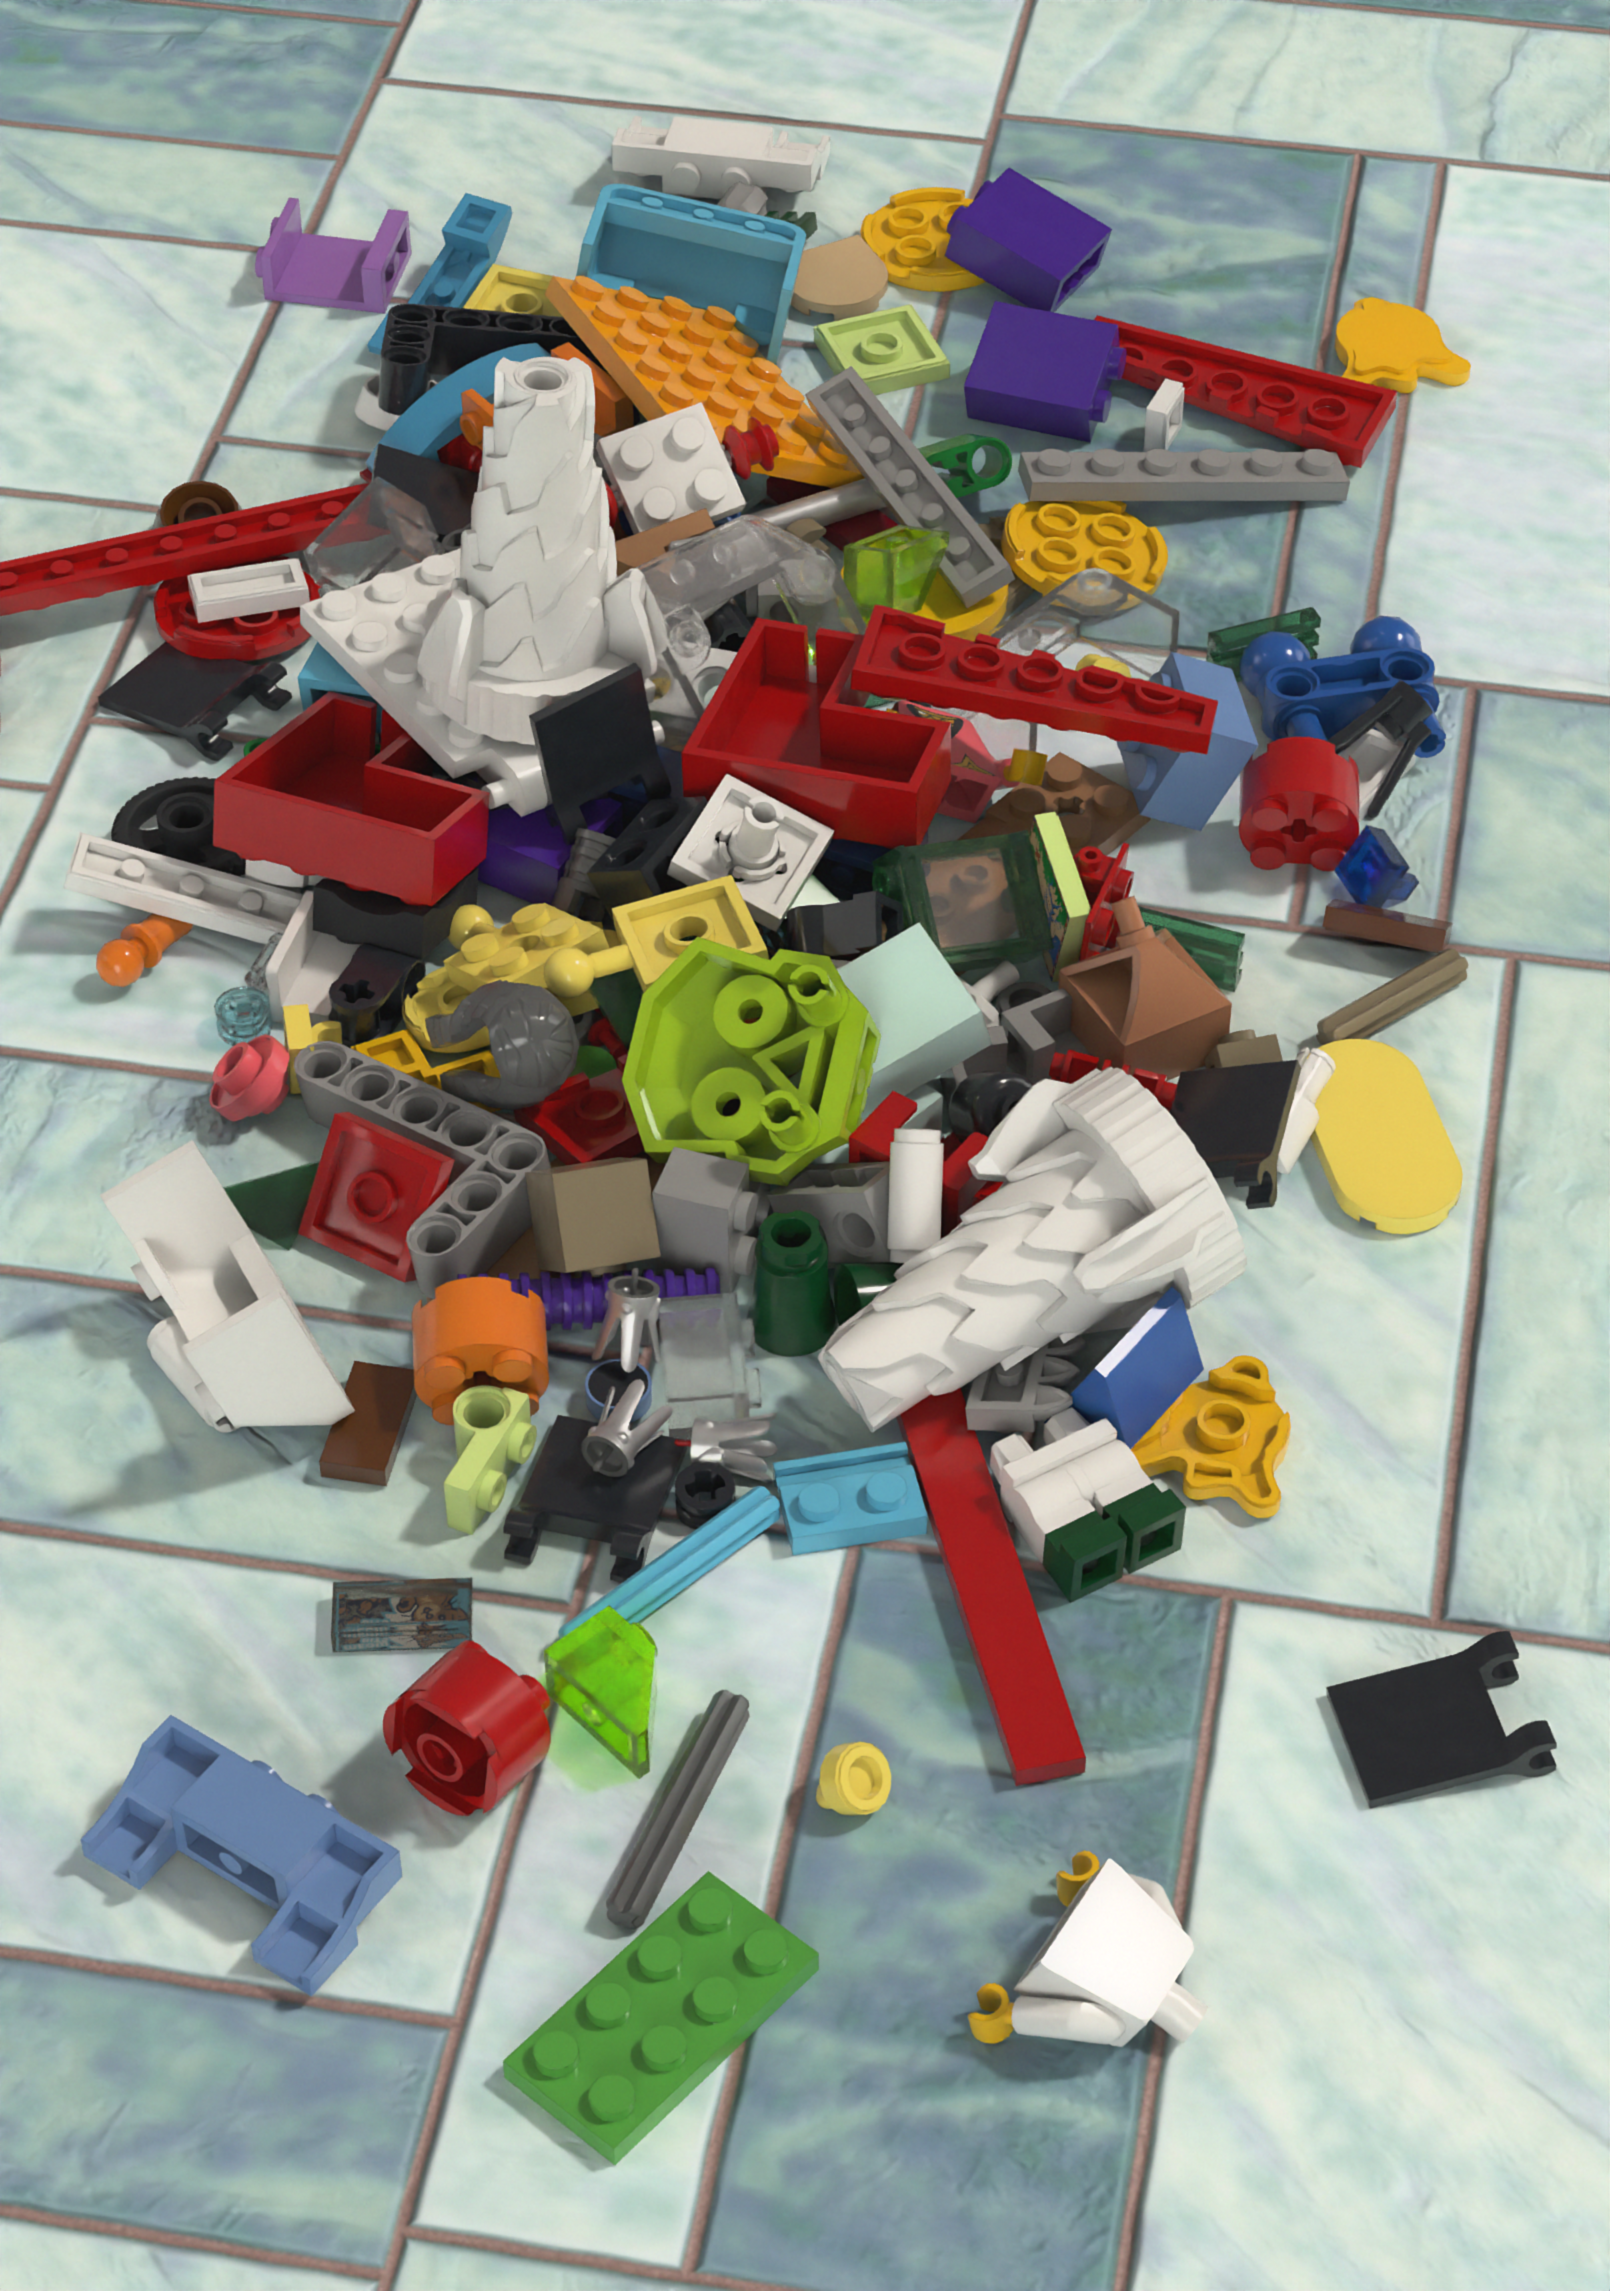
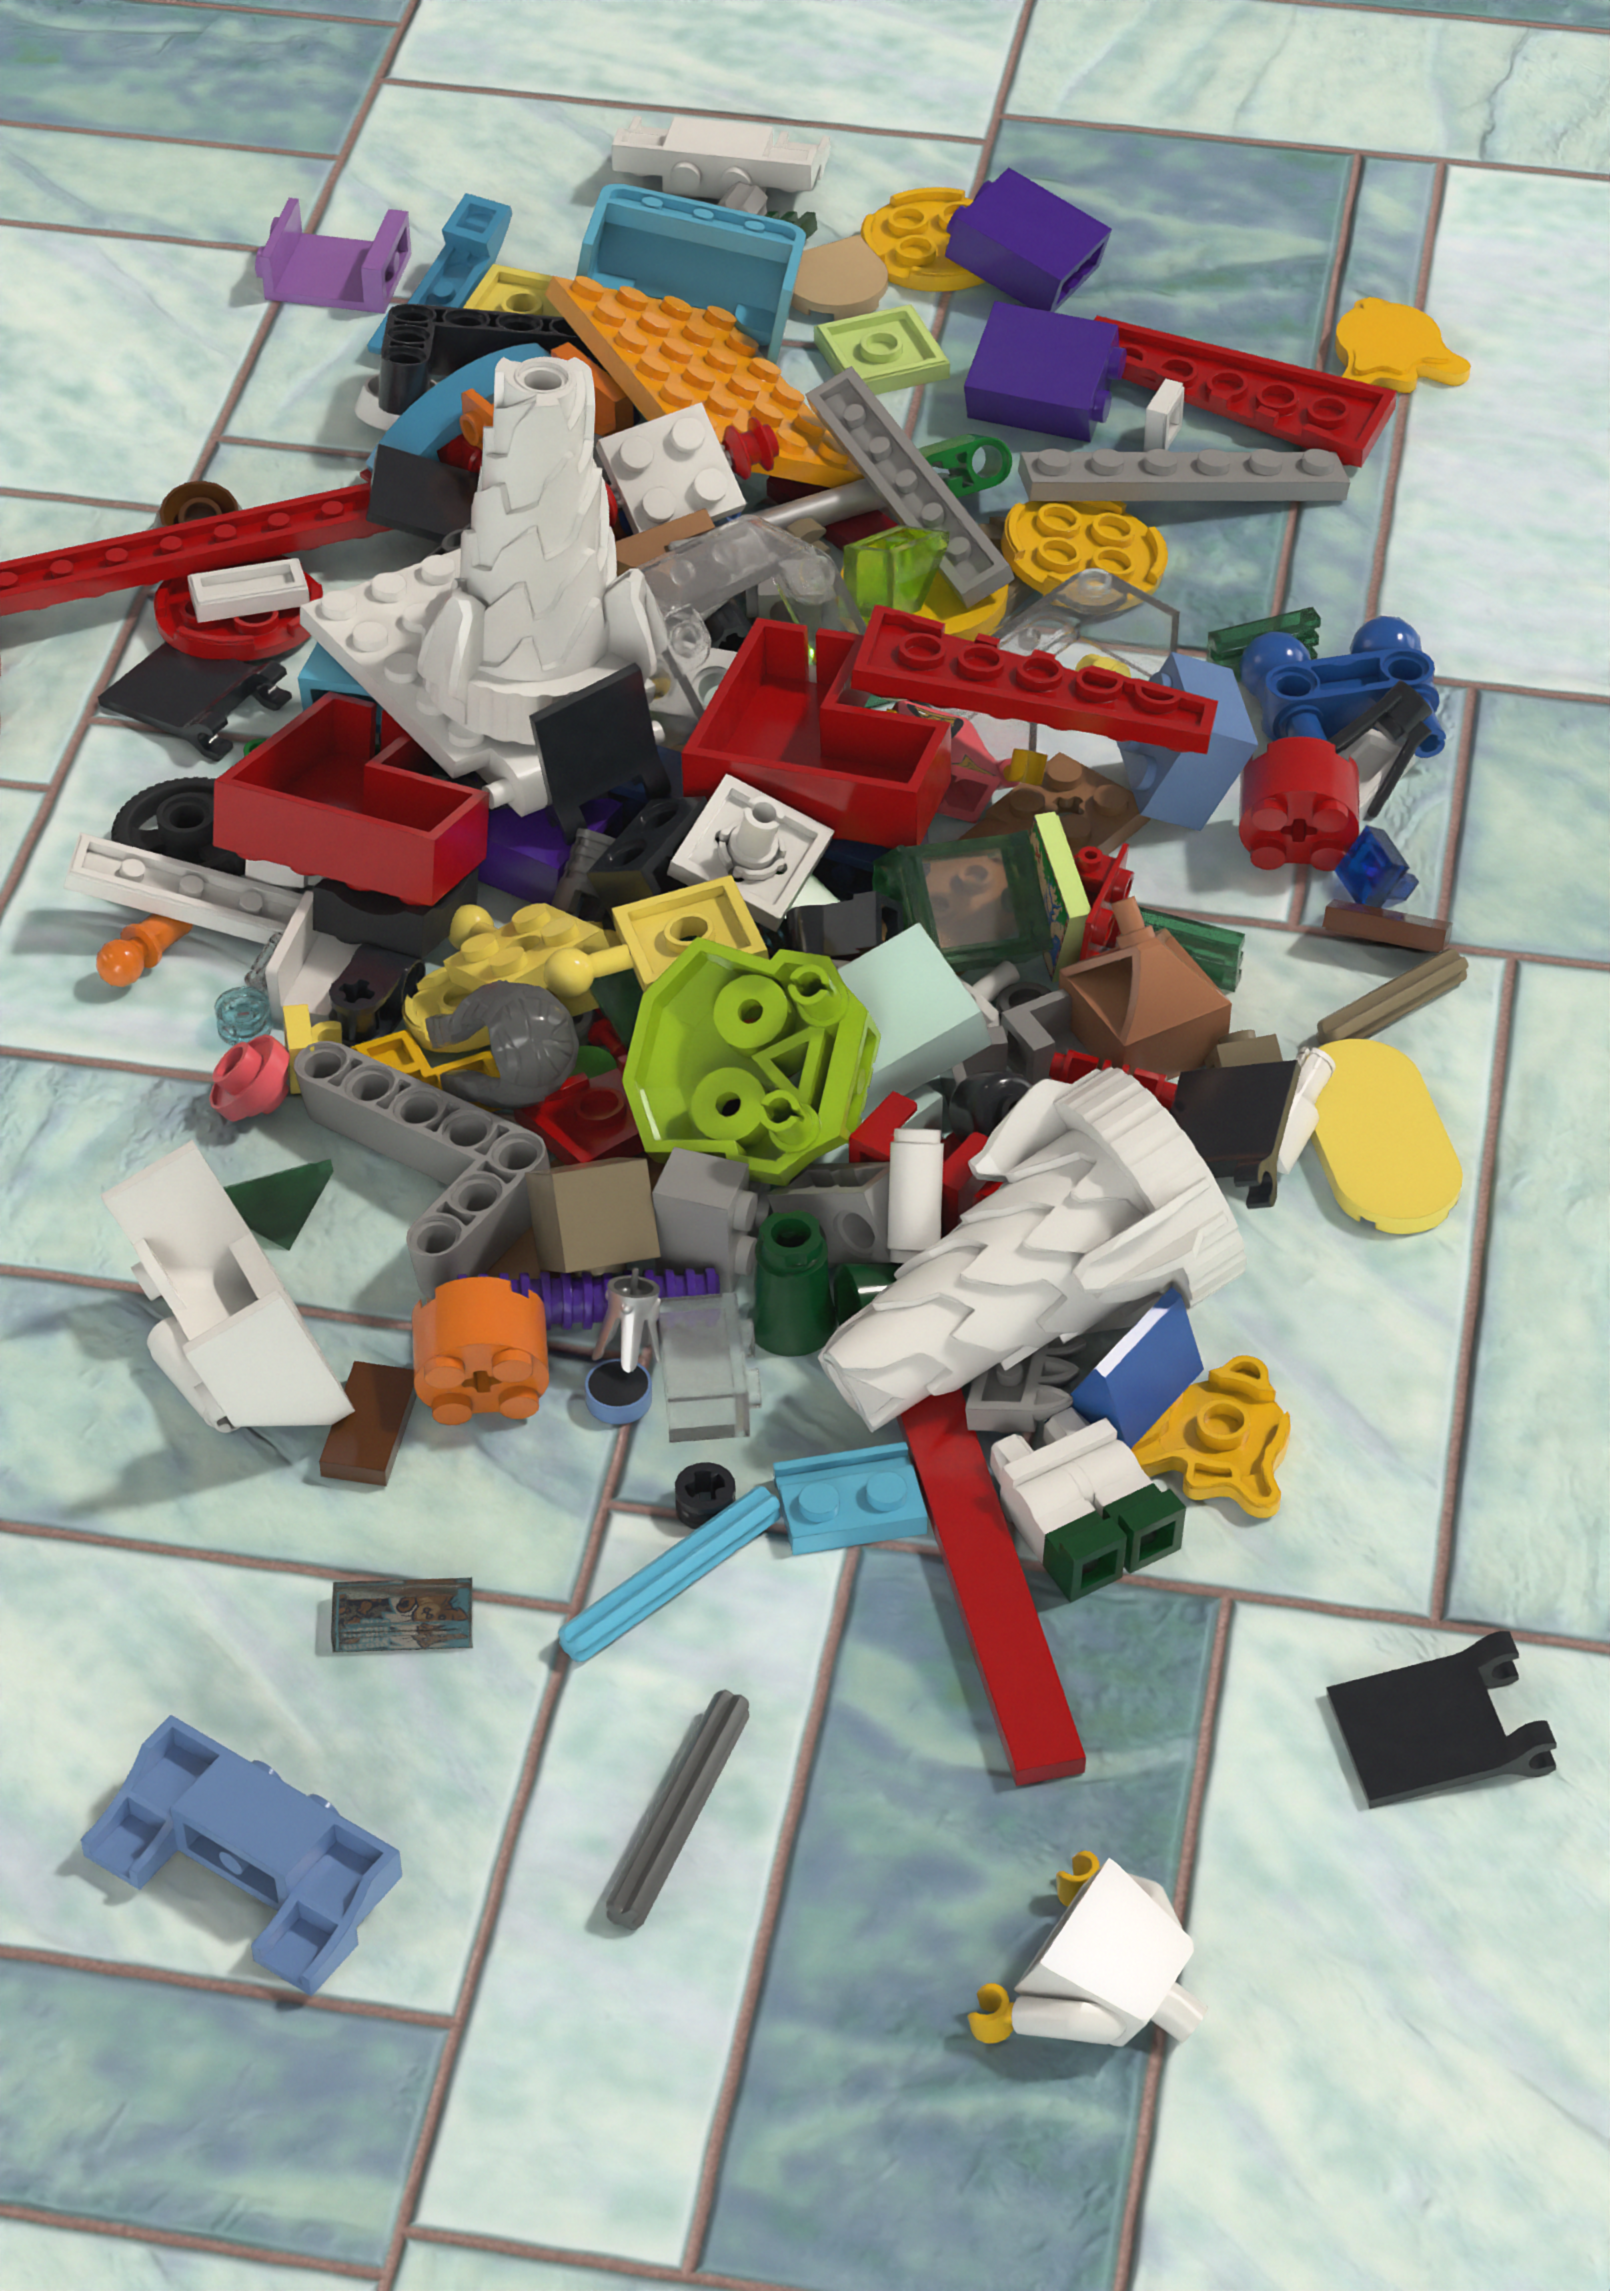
red bracket [298,1112,455,1283] -> none
clear piece [303,476,446,598] -> none
red brick [383,1640,551,1816] -> none
yellowish green plate [444,1385,537,1535] -> none
black flag [503,1415,687,1583] -> none
bright green plate [503,1871,819,2165] -> none
clear neon green slope [544,1605,658,1779] -> none
flat silver piece [581,1379,673,1477] -> none
flat silver piece [674,1413,778,1484] -> none
light yellow tile [816,1742,891,1816] -> none

